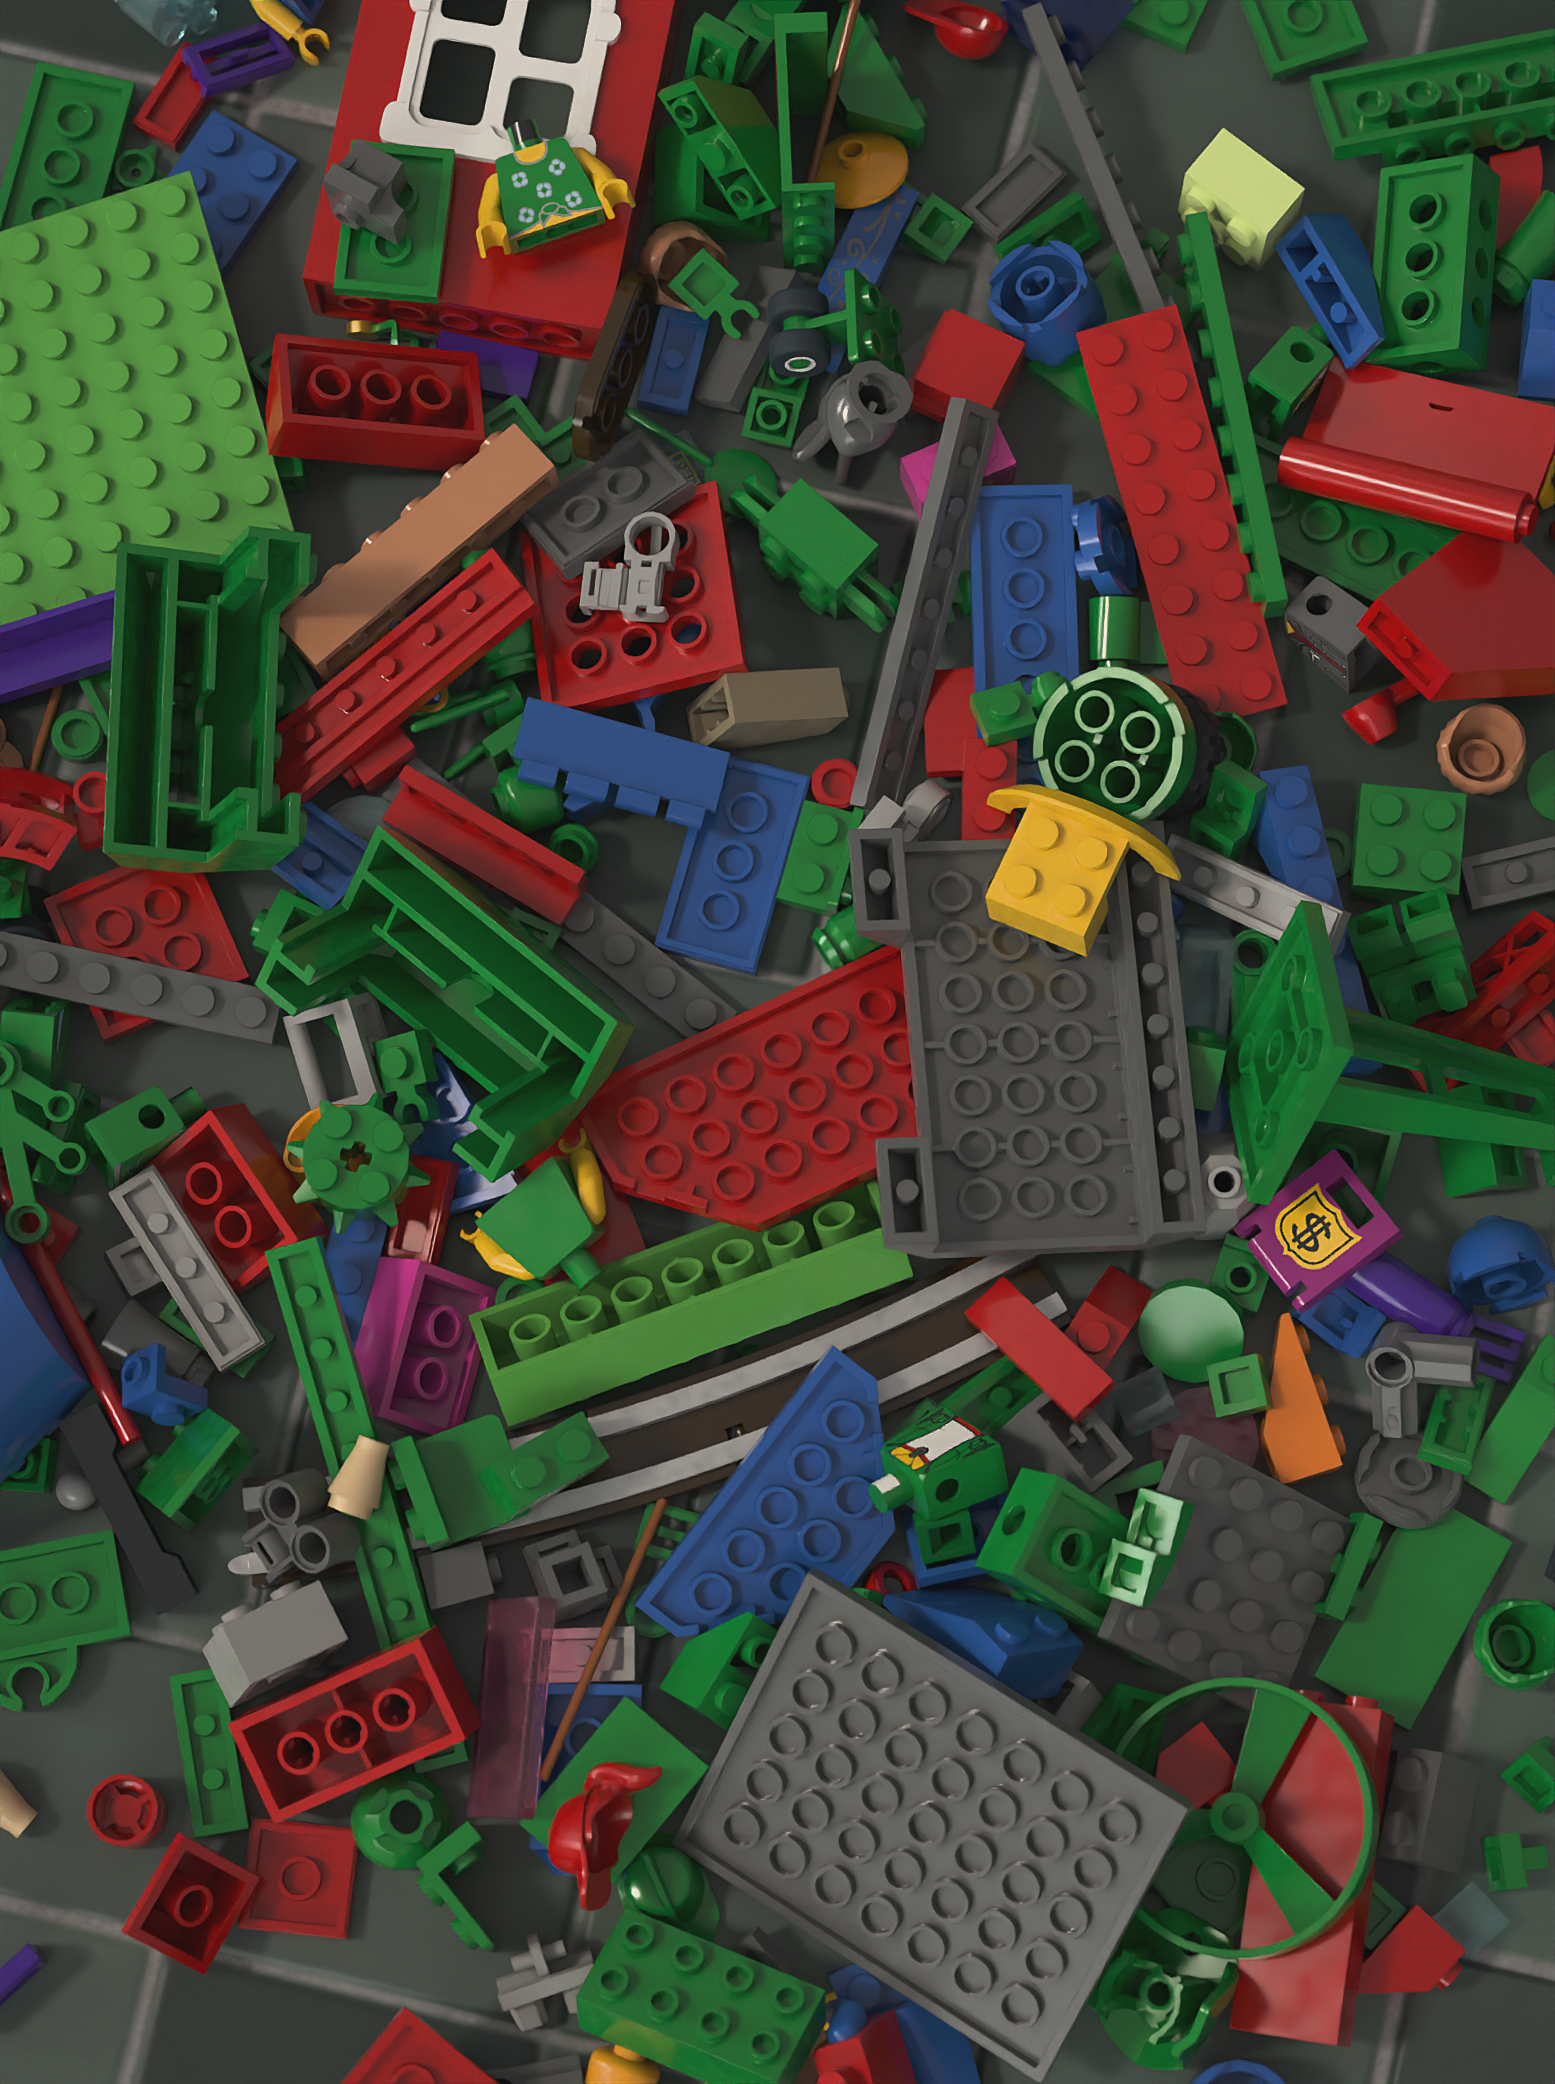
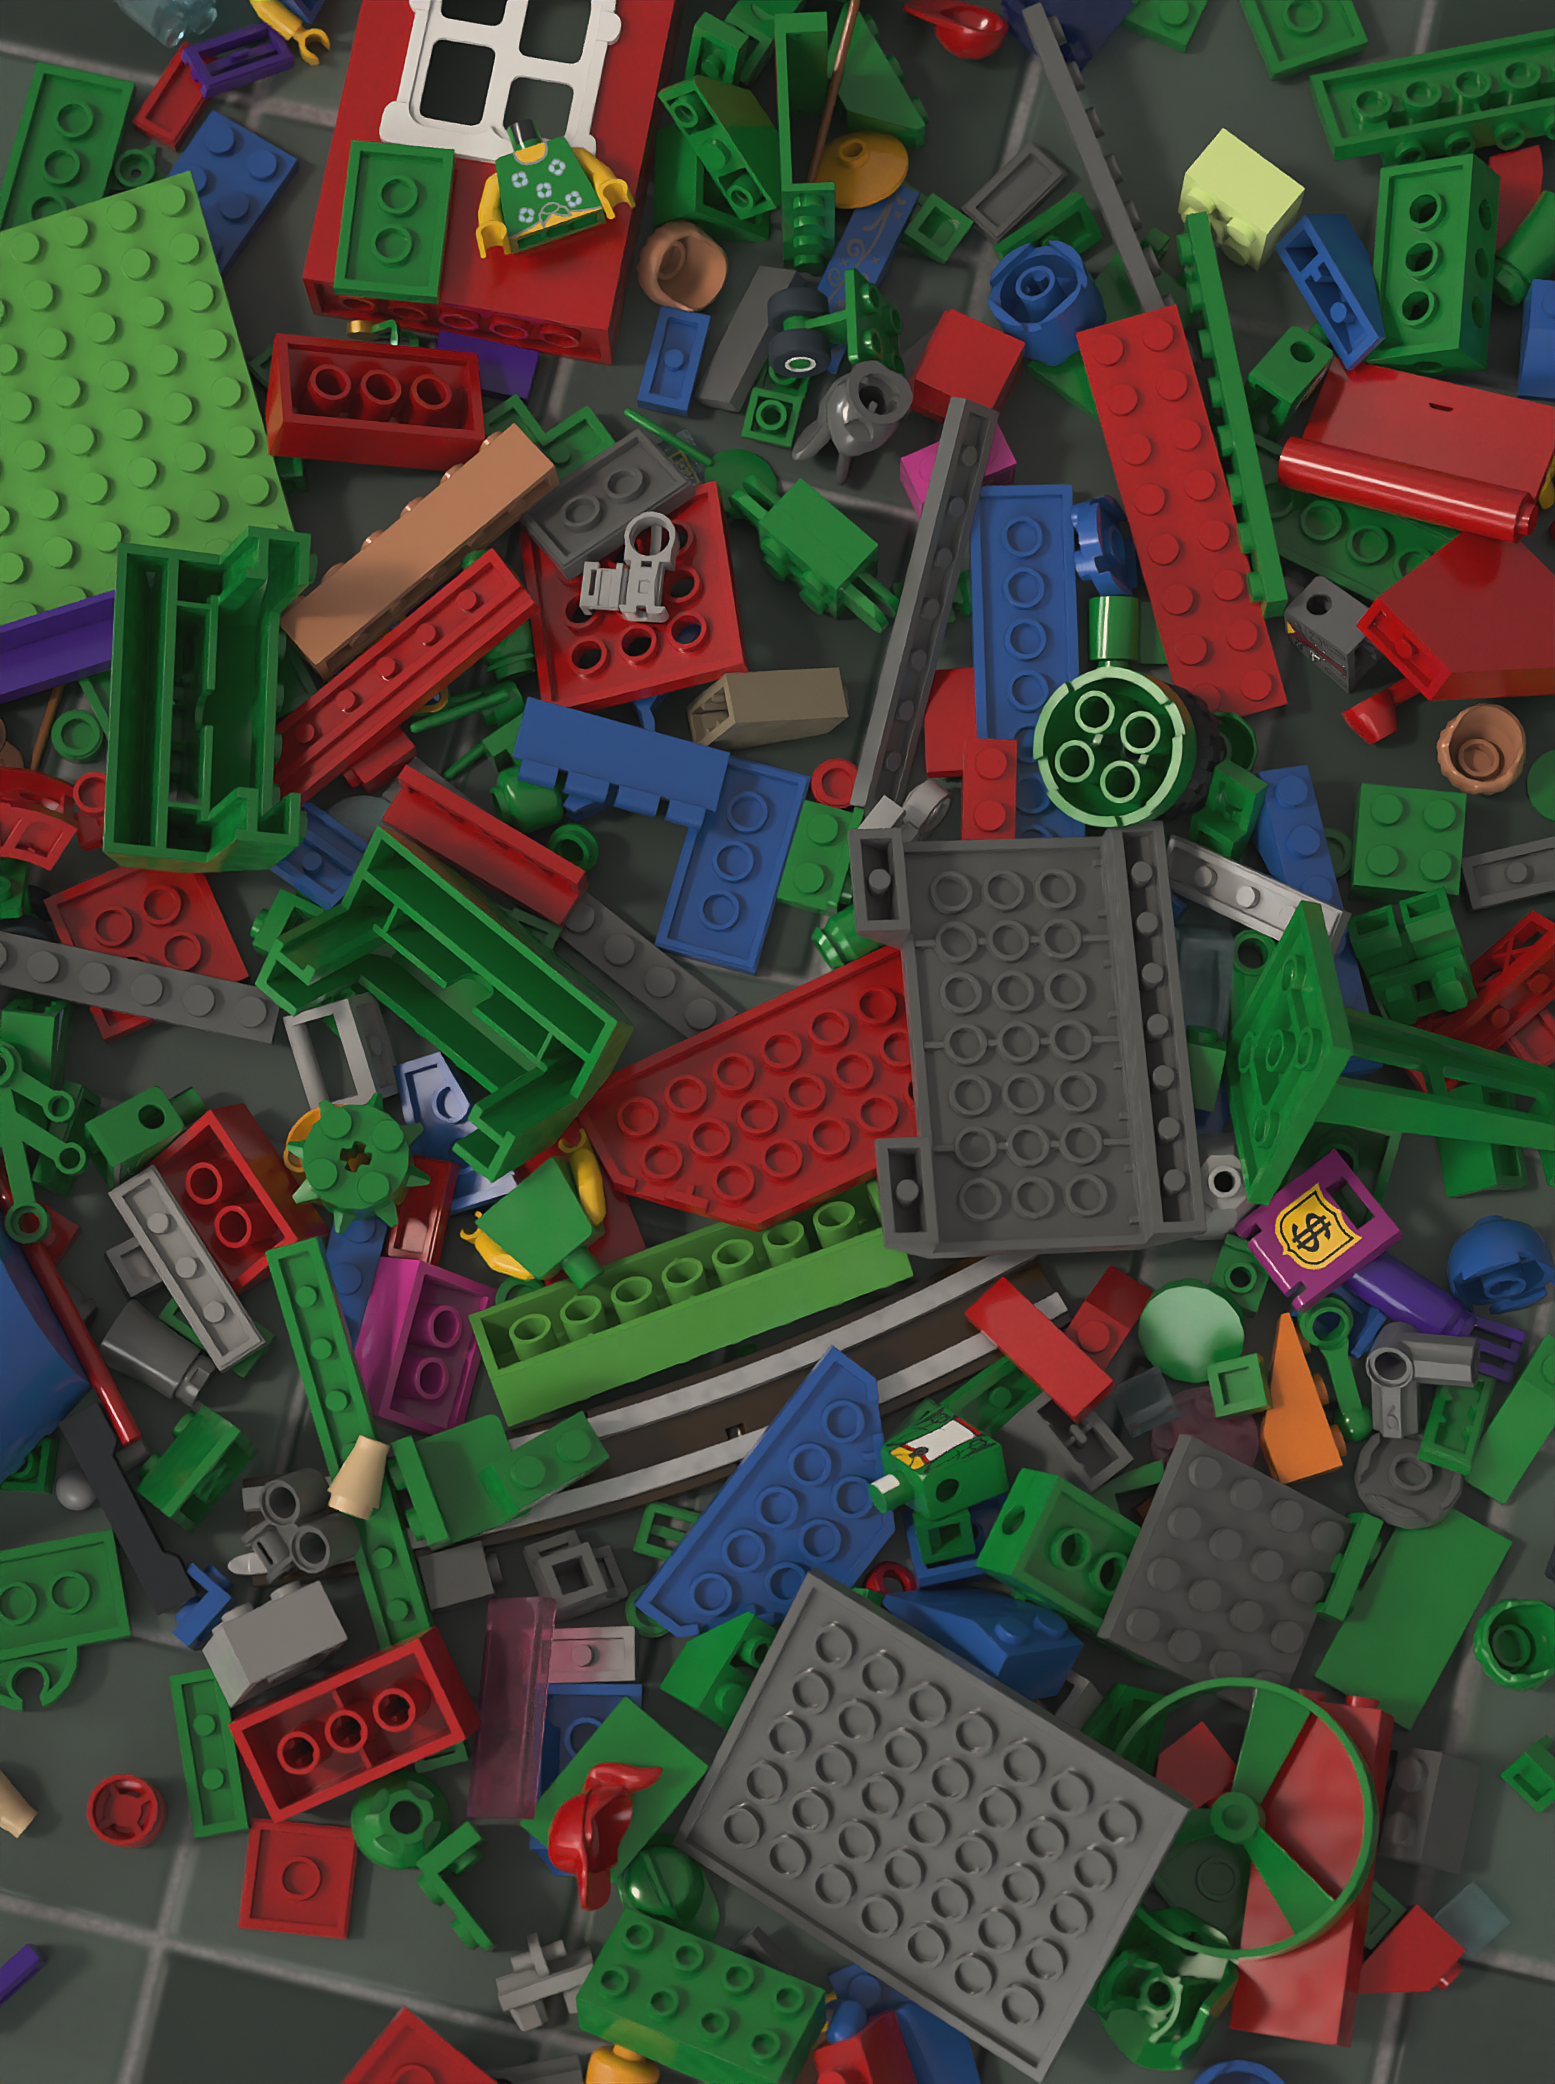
blue bracket [121,1342,208,1426] -> none
red slope [121,1833,260,1975] -> none
dark grey brick [323,138,409,245] -> none
green plate [372,1029,440,1125] -> none
dark orange axle [537,1498,668,1781] -> none
dark brown tile [572,269,658,462] -> none
green plate [668,248,761,339] -> none
green plate [970,671,1069,748] -> none
yellow piece [985,784,1182,957] -> none
green slope [1098,1488,1195,1608] -> none
green tile [1481,1832,1550,1893] -> none
none -> blue bracket [172,1563,238,1651]
none -> green piece [1297,1292,1374,1443]

